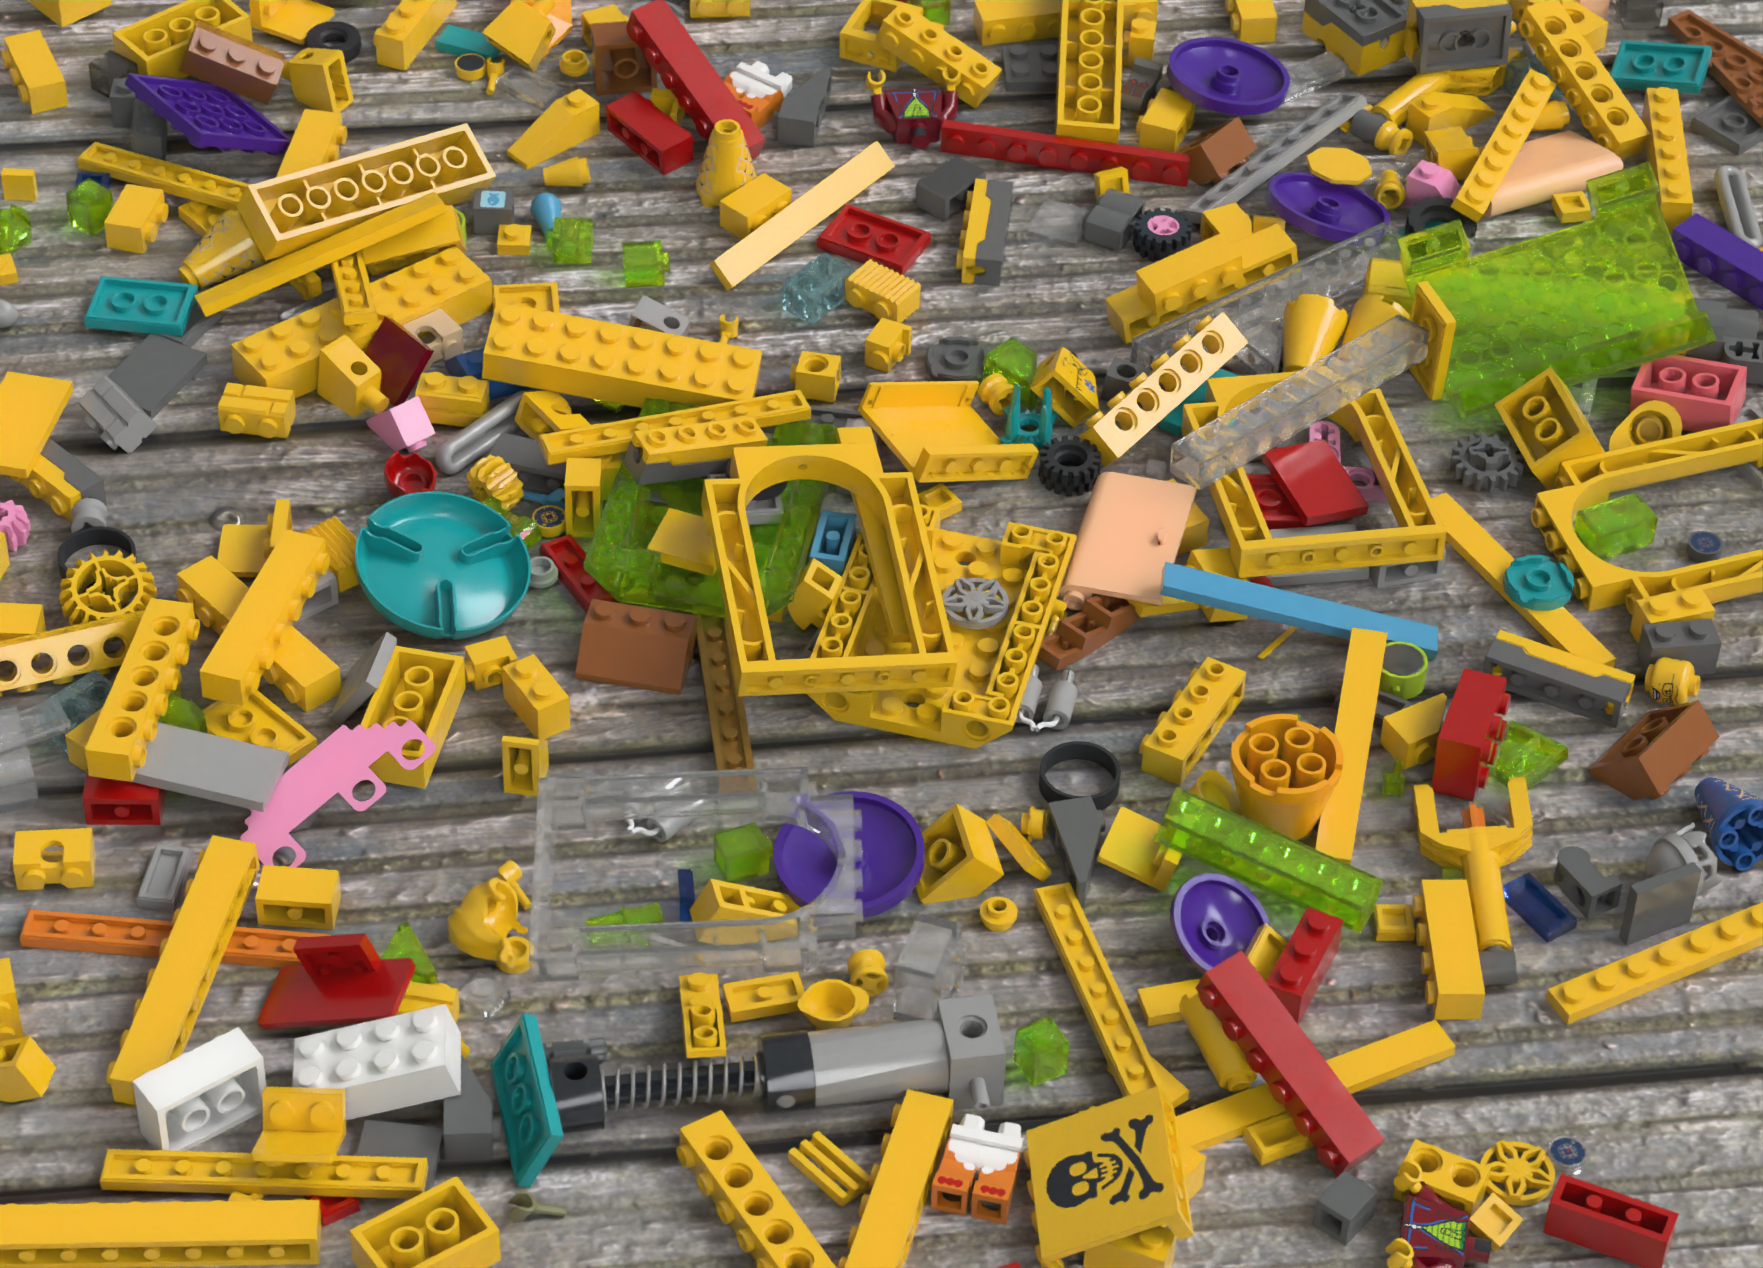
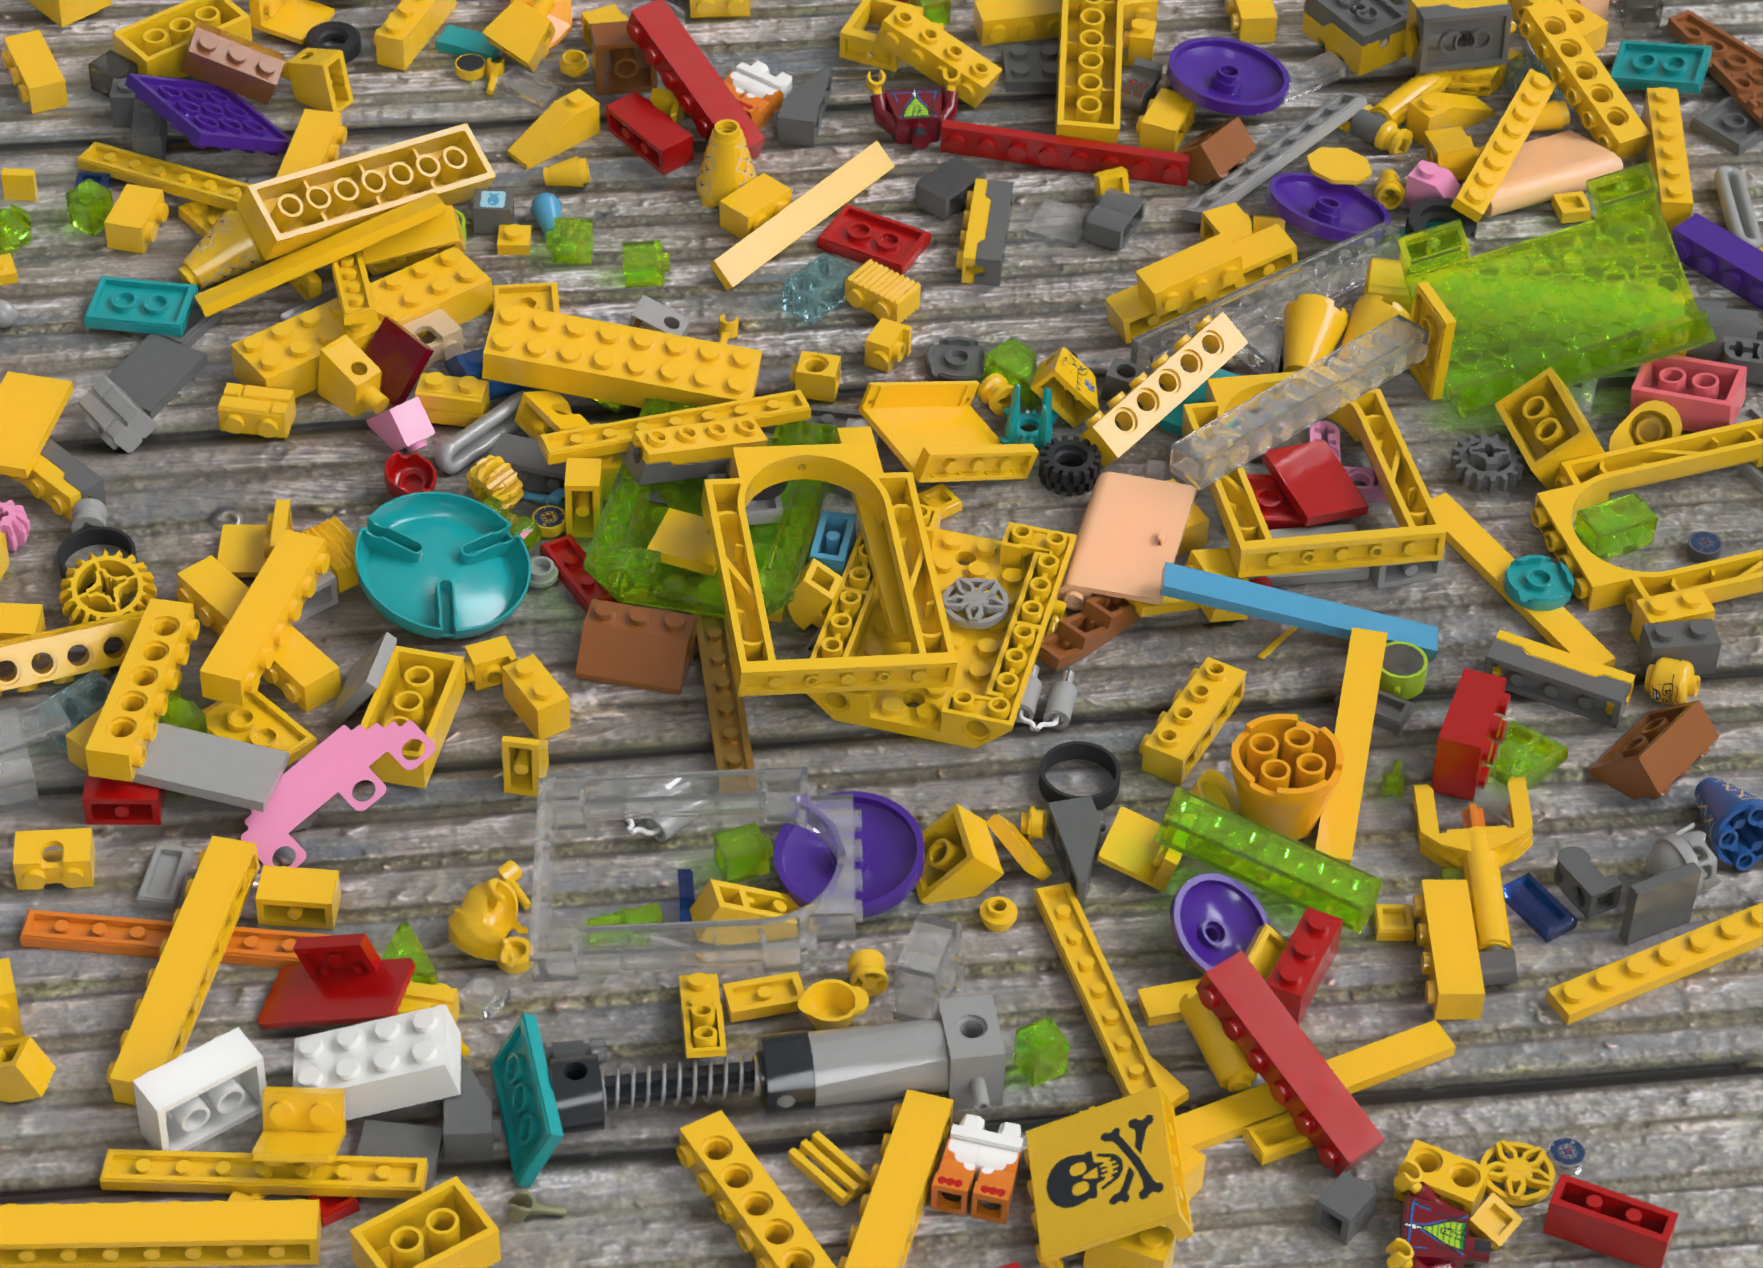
black wheel [1133,208,1192,262] -> none
yellow slope [1380,693,1447,770] -> none

